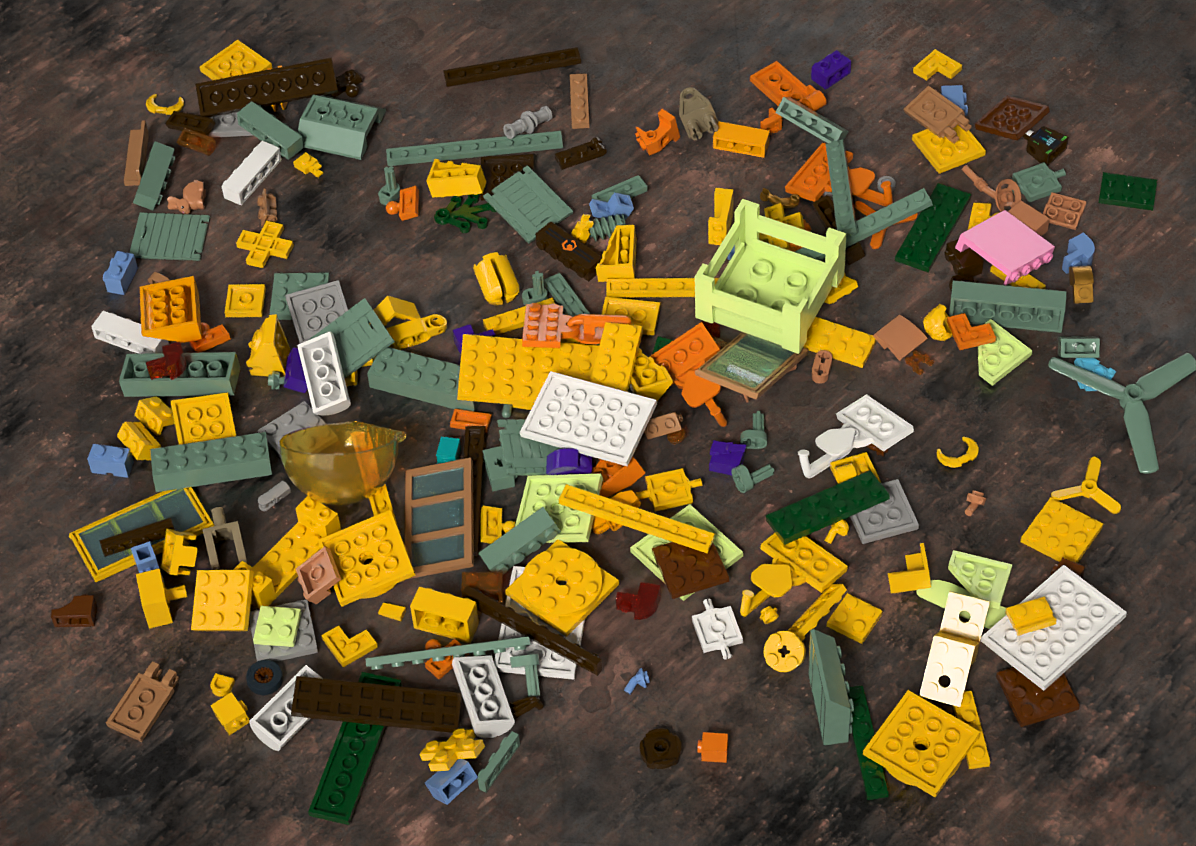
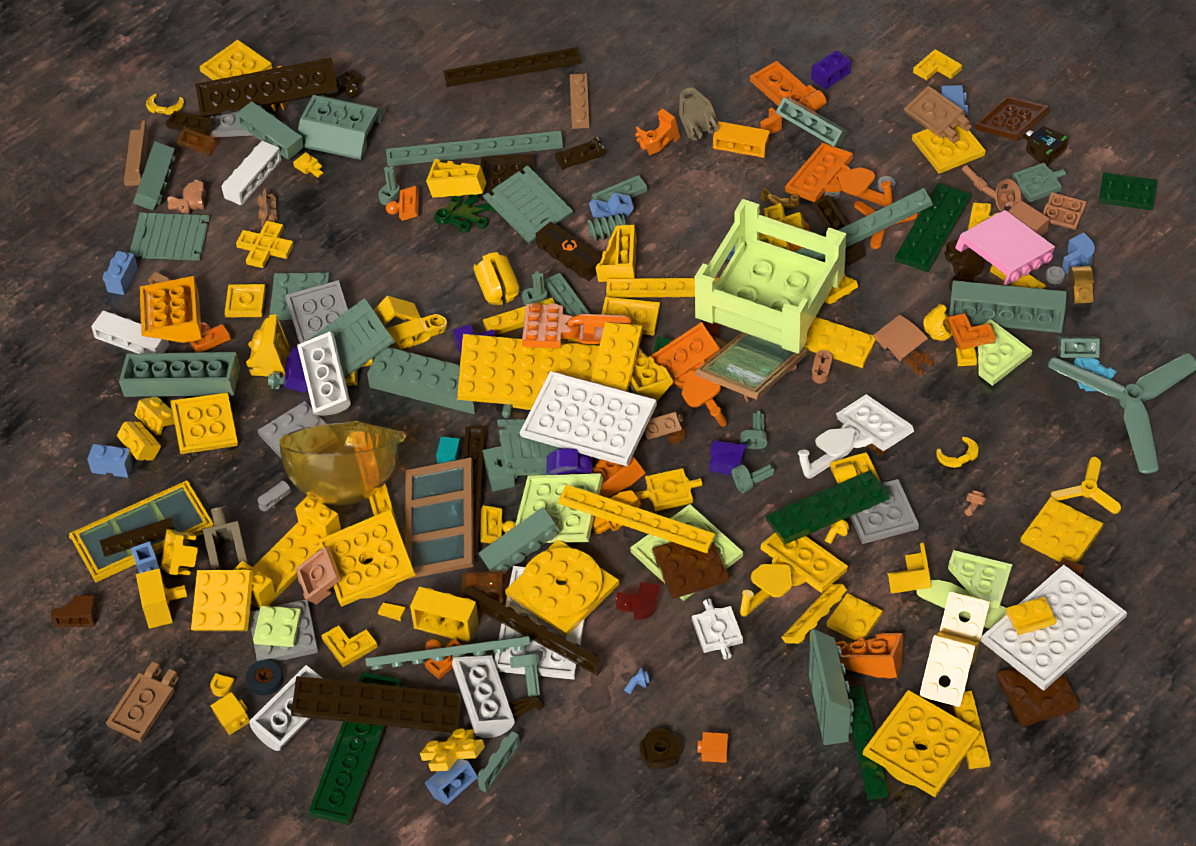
clear red brick [146,341,187,380] -> none
sand green brick [150,432,272,492] -> none
orange tile [450,409,492,433] -> none
light grey piece [503,106,552,139] -> none
yellow plate [571,214,594,244] -> none
yellow panel [708,188,733,245] -> none
yellow plate [759,606,779,624] -> none
yellow plate [764,631,806,672] -> none
sand green plate [826,139,857,235] -> none
none -> orange wedge [836,633,903,678]
none -> yellow tile [955,347,977,366]
none -> light grey tile [1046,266,1065,284]

